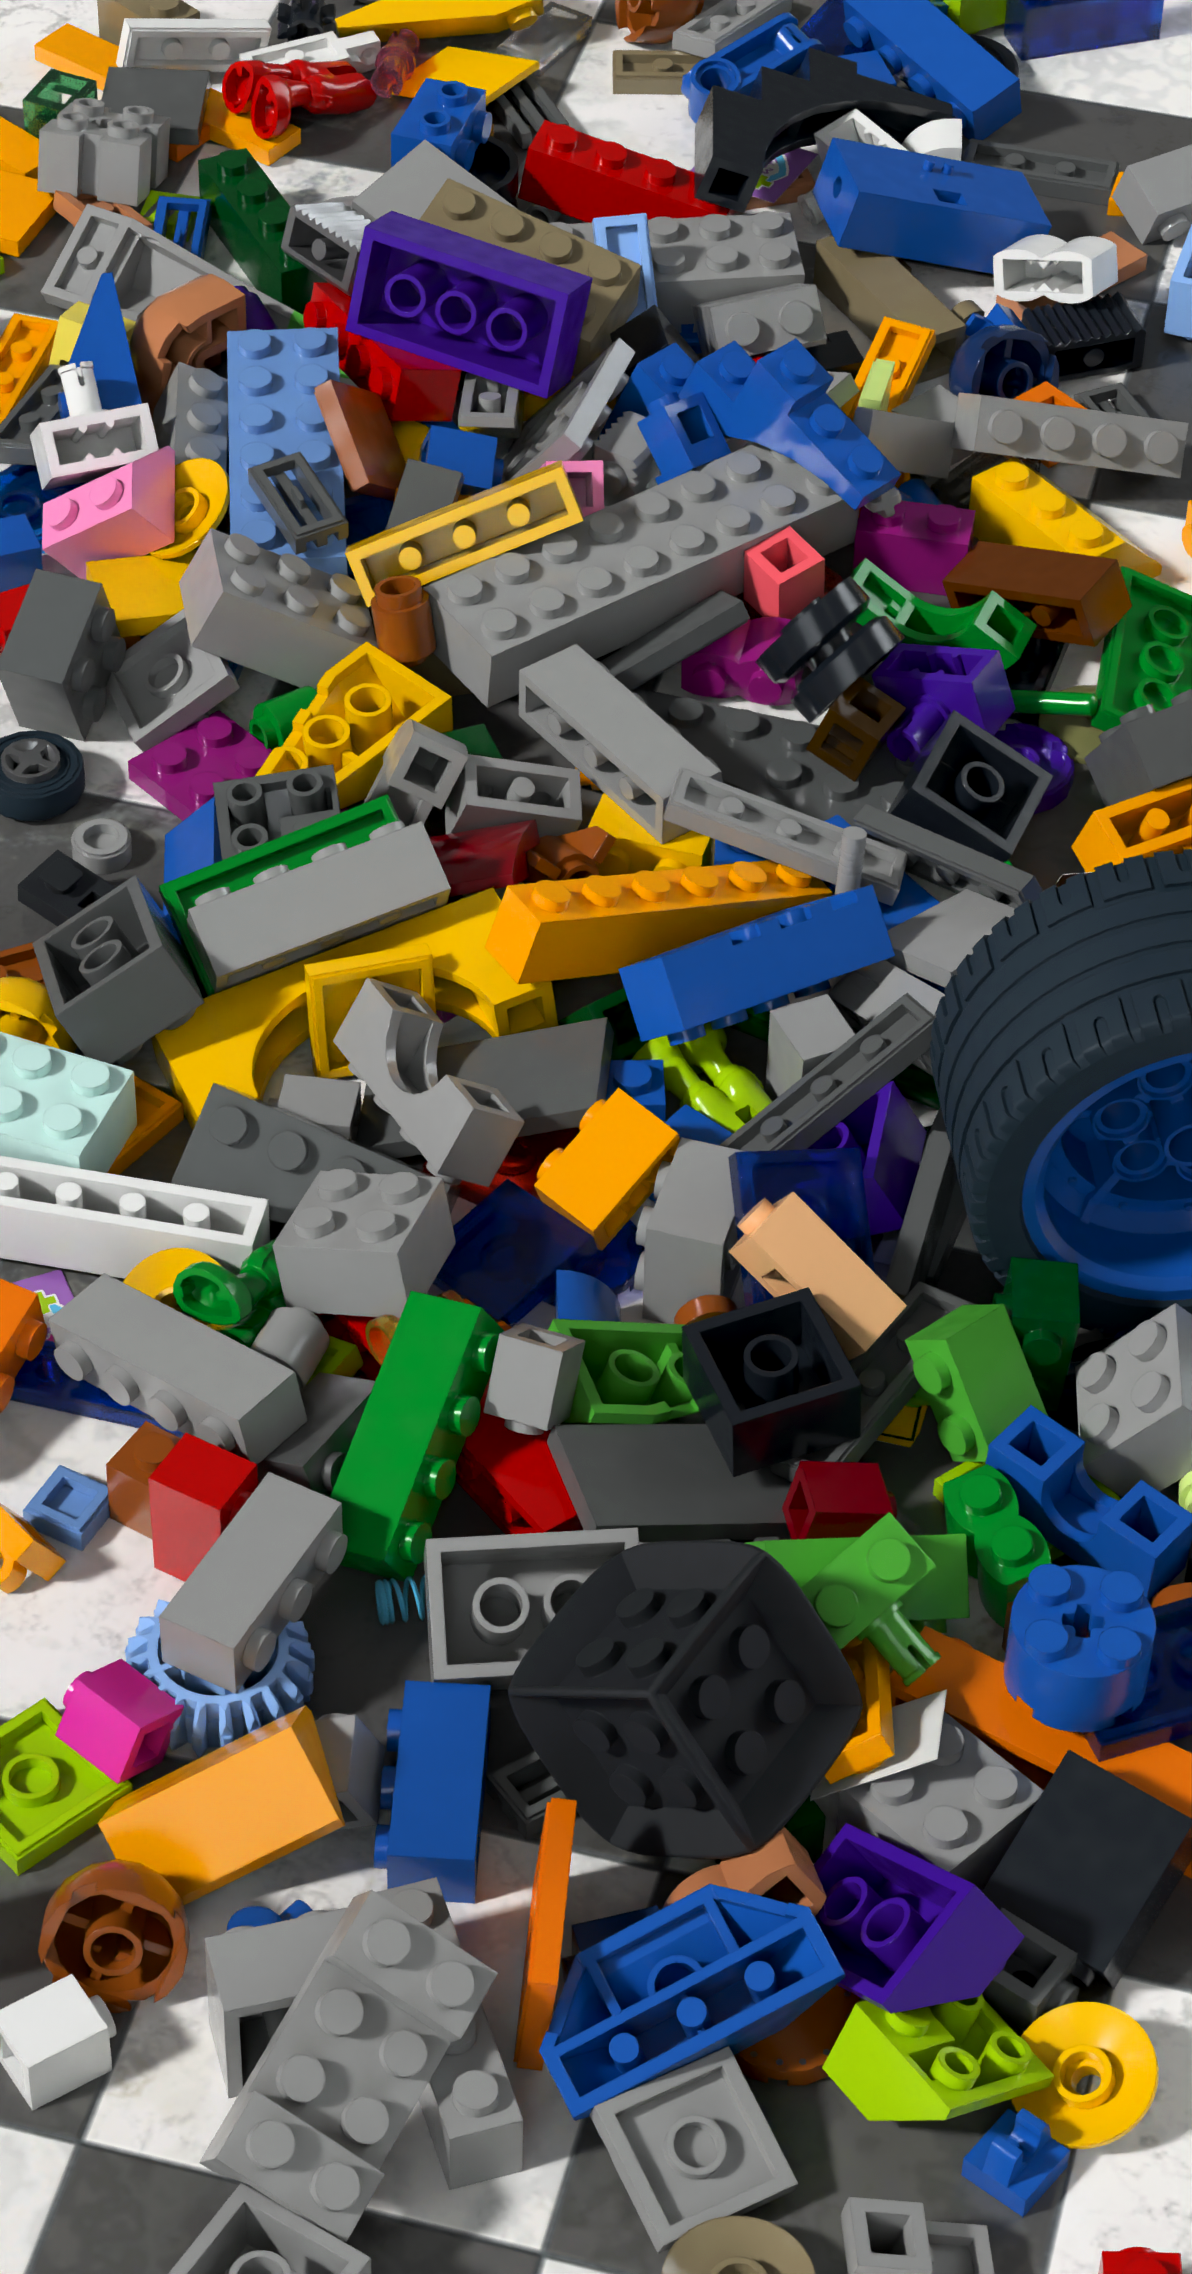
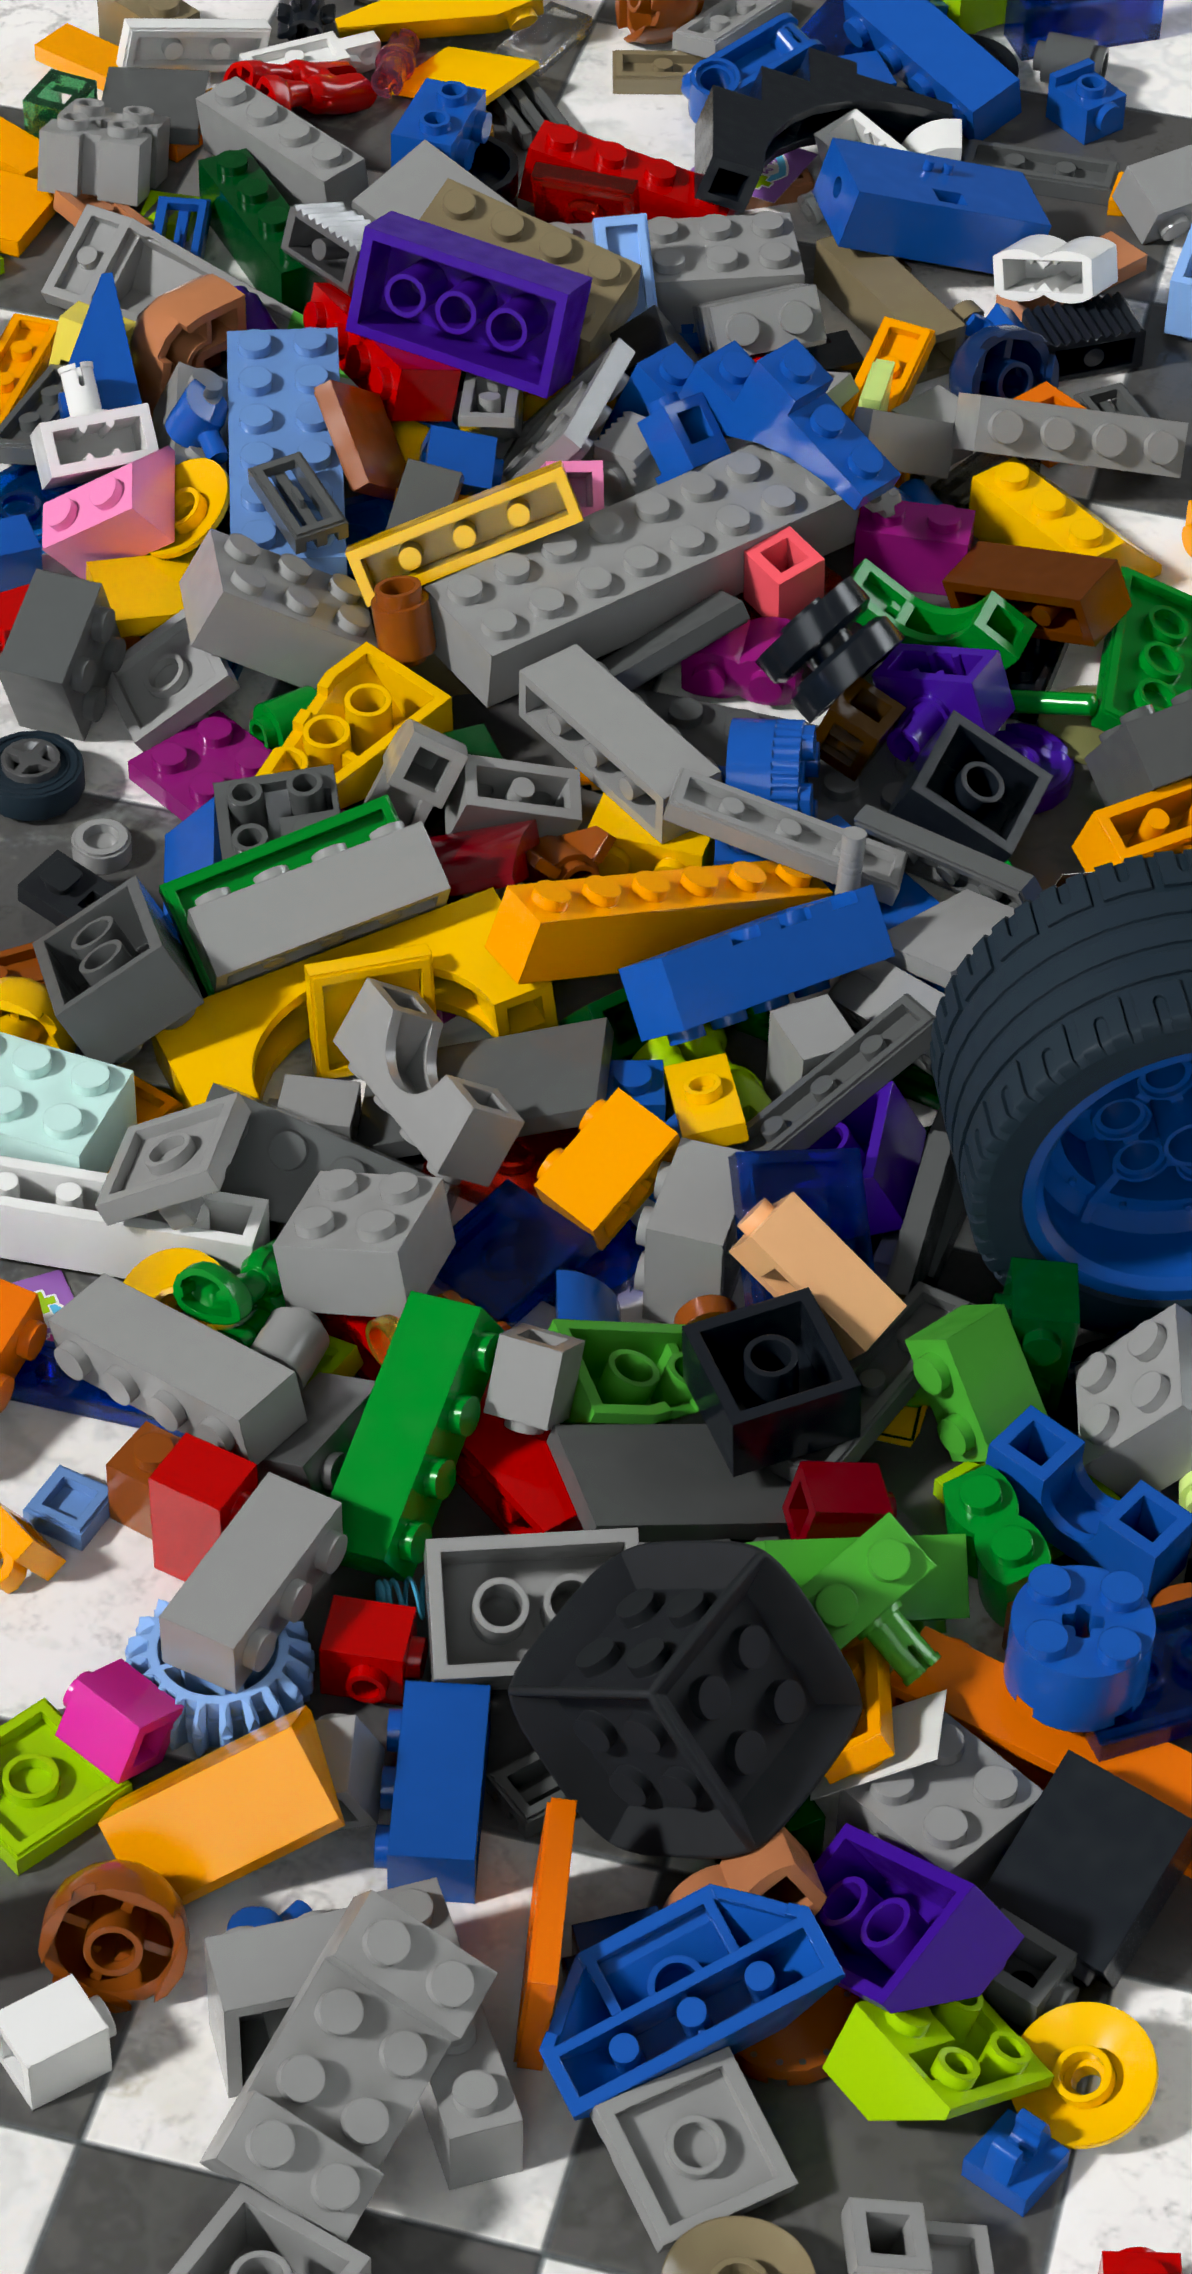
none -> light grey hinge [95,1092,251,1230]
none -> blue piece [165,379,229,465]
none -> light grey brick [195,76,369,210]
none -> red brick [319,1595,428,1706]
none -> clear red tile [531,162,640,224]
none -> yellow plate [663,1053,749,1147]
none -> blue piece [717,718,820,818]
none -> dark grey brick [1033,32,1109,83]
none -> blue brick [1045,58,1127,145]

